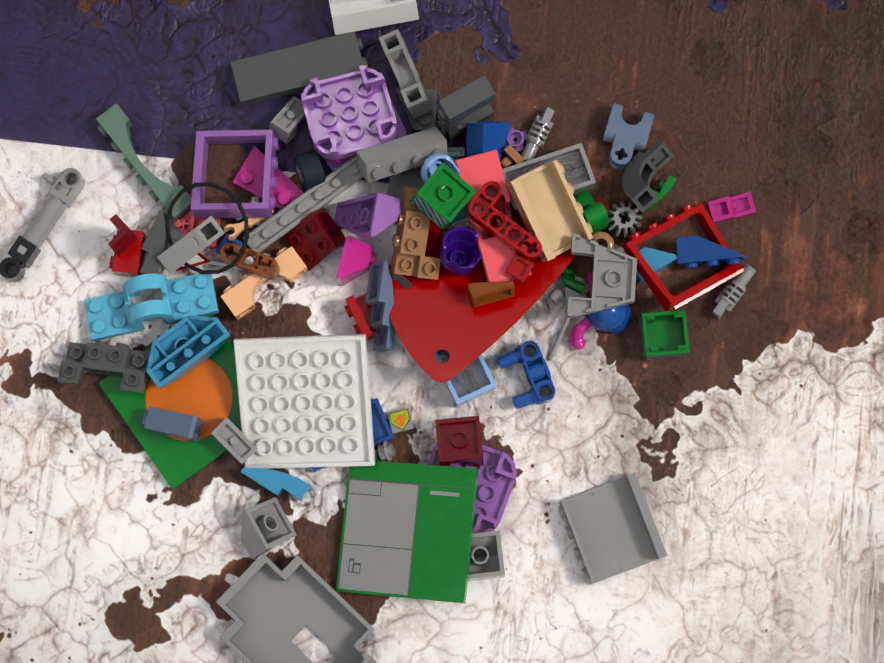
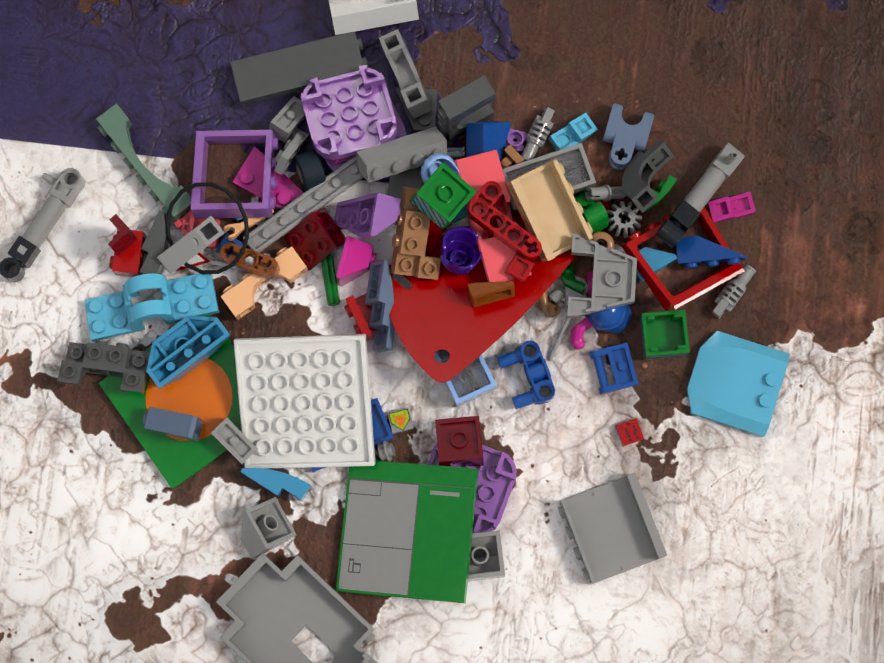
none -> light grey hinge [274,128,309,175]
none -> green axle [321,253,340,306]
none -> medium nougat arm [538,291,561,317]
none -> medium azure slope [548,113,598,151]
none -> light grey axle [585,185,627,202]
none -> blue plate [589,343,639,395]
none -> red tile [615,418,644,447]
none -> light grey piece [655,142,745,248]
none -> medium azure wedge [686,331,790,437]

